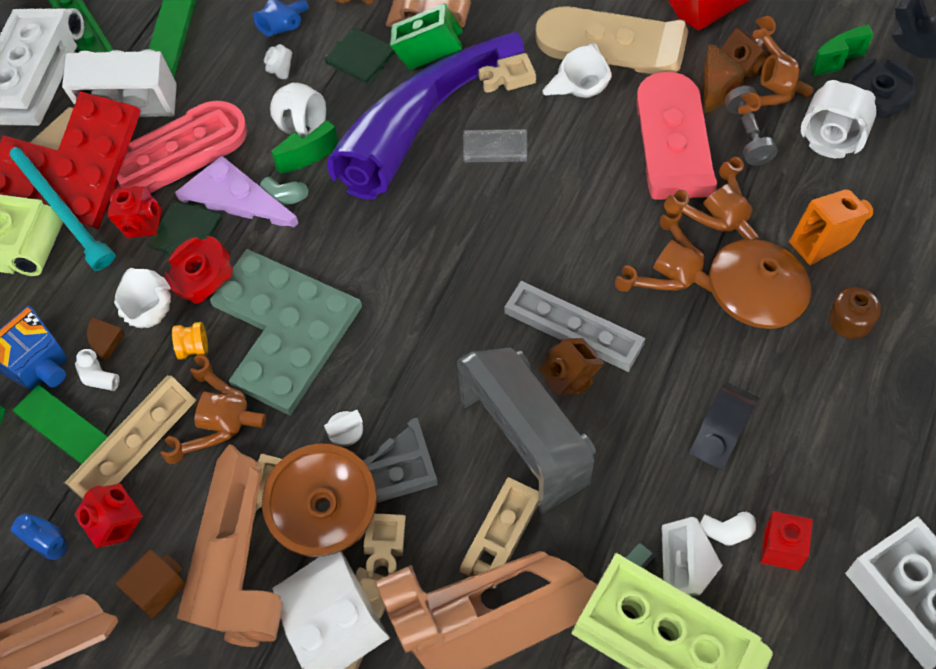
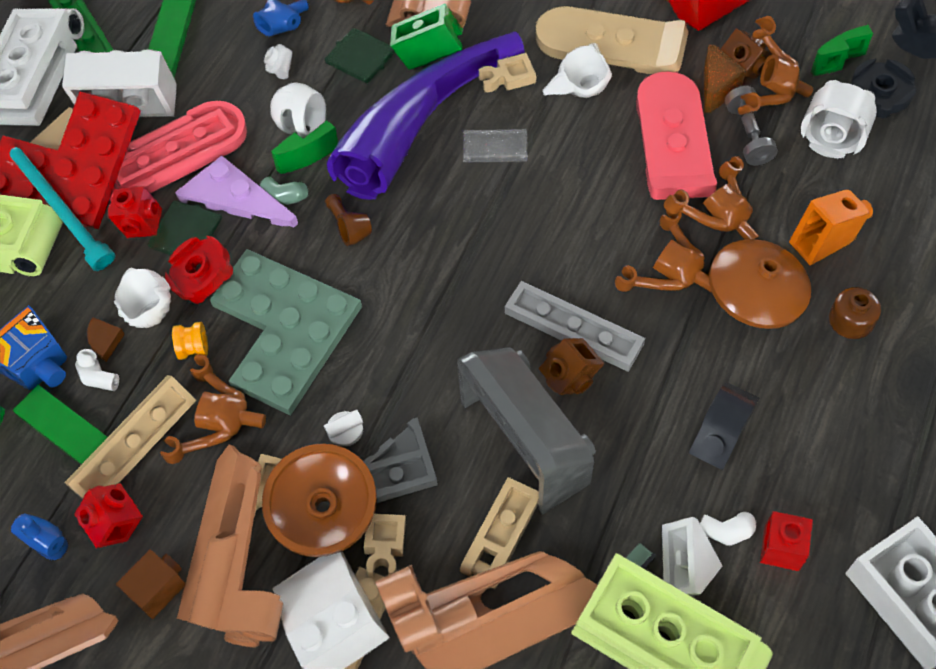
none -> reddish brown bar [325,194,372,246]

